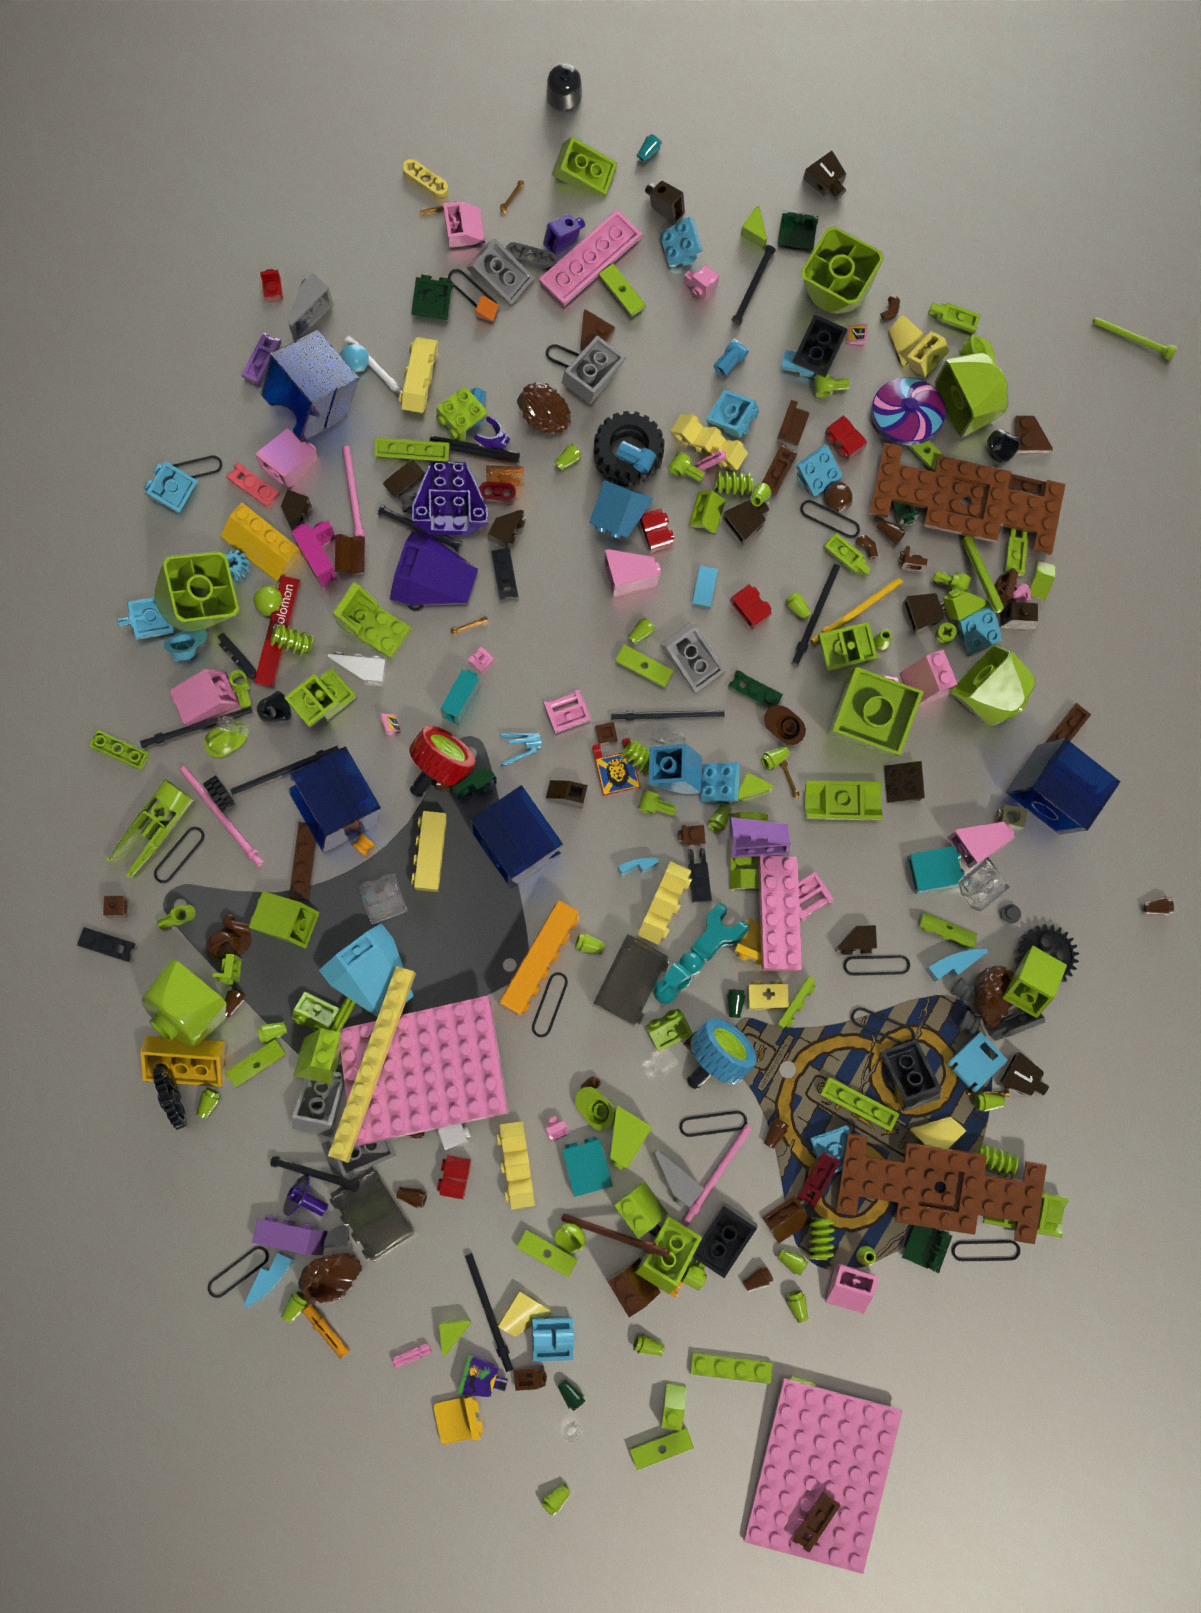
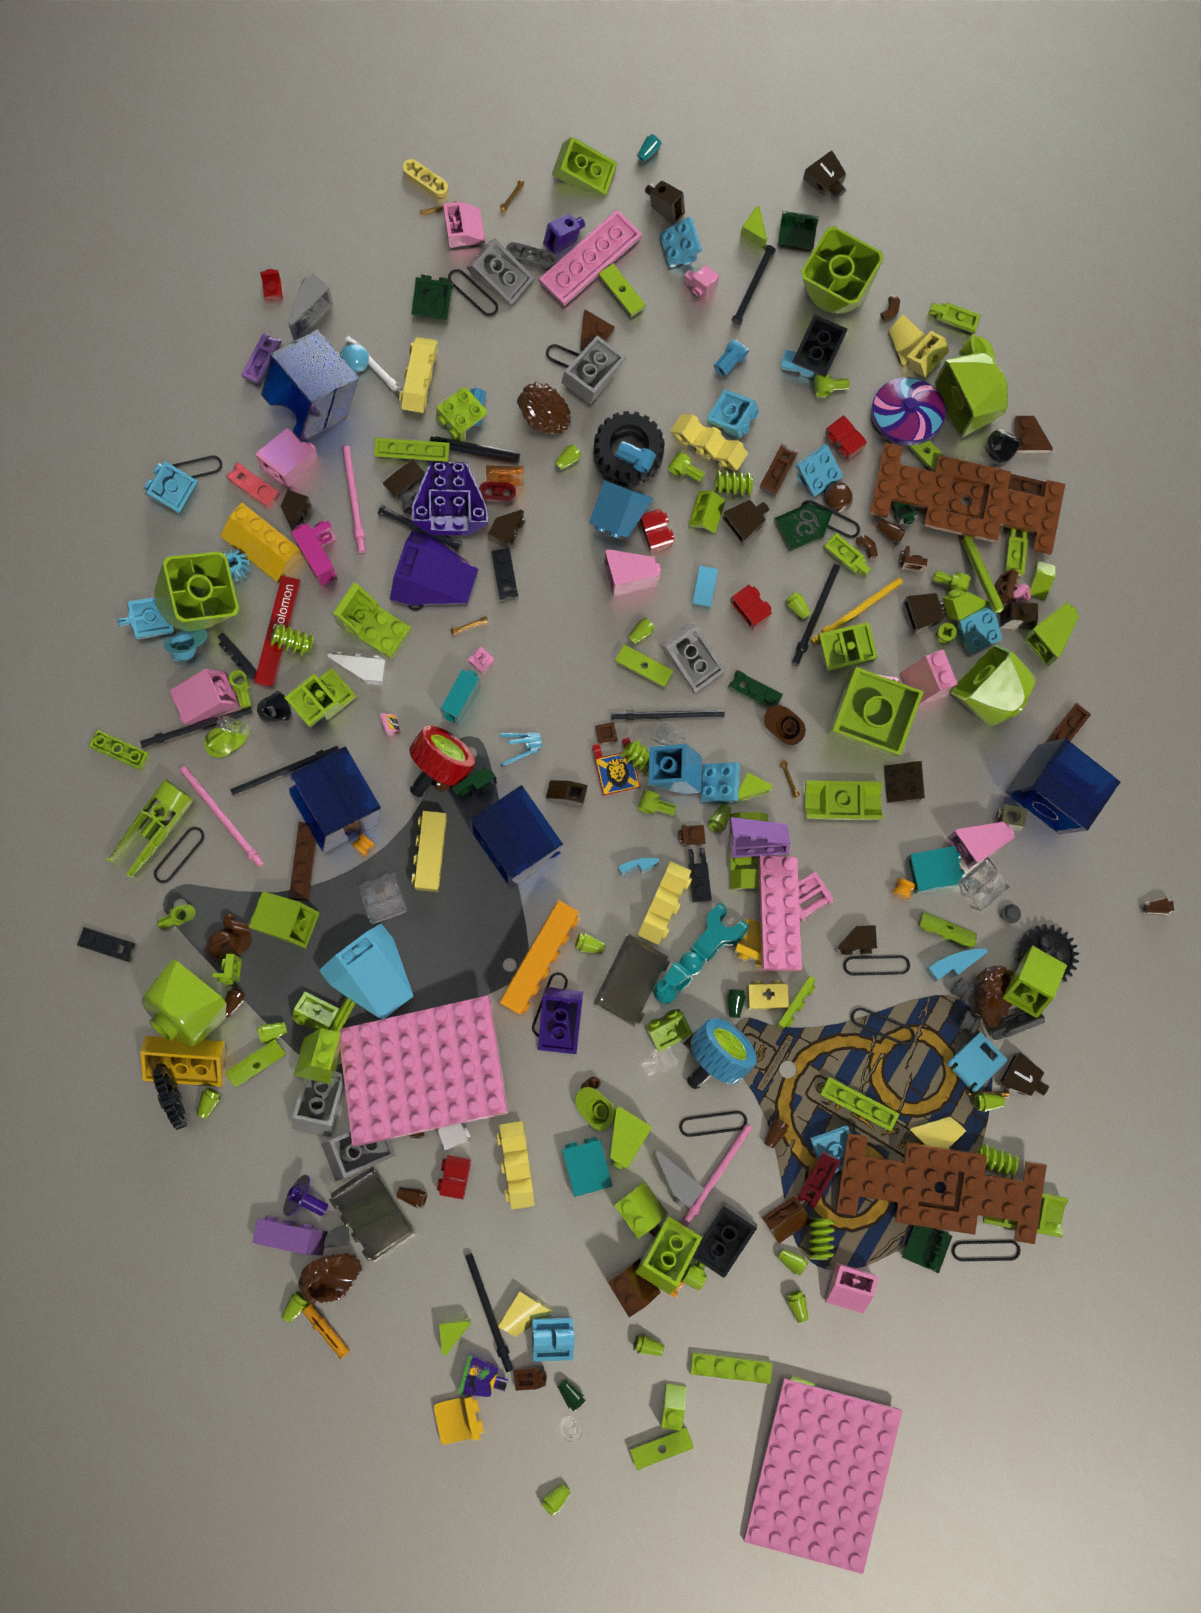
reddish brown brick [103,896,129,918] -> none
black tyre [203,775,235,812] -> none
black piece [208,1246,269,1298] -> none
medium azure slope [243,1252,294,1308] -> none
lime hair [253,585,283,616] -> none
black bar [270,1155,360,1192] -> none
light yellow plate [328,966,416,1163] -> none
reddish brown panel [335,534,365,576] -> none
bright pink axle [392,1344,431,1368] -> none
dark purple helmet [474,416,511,450] -> none
orange slope [475,295,499,322] -> none
lime tile [516,1230,578,1278] -> none
bright pink plate [543,689,591,734] -> none
black cylinder [546,64,582,111] -> none
bright pink tile [546,1116,569,1142] -> none
lime hair [554,1223,586,1254] -> none
copper bar [561,1214,670,1258] -> none
bright pink axle [695,450,726,471] -> none
reddish brown cone [743,1266,774,1292] -> none
lime cone [751,483,771,506] -> none
lime cone [761,746,790,770] -> none
reddish brown panel [777,400,809,446] -> none
reddish brown plate [791,1491,841,1553] -> none
slope [846,324,868,346] -> none
lime cone [856,1246,876,1266] -> none
lime cone [873,629,892,650] -> none
black slope [881,1039,942,1112] -> none
lime piece [1093,317,1177,361] -> none
none -> dark purple slope [538,987,584,1054]
none -> dark green tile [774,503,833,551]
none -> light orange wheel [892,878,916,900]
none -> lime slope [1024,602,1079,667]

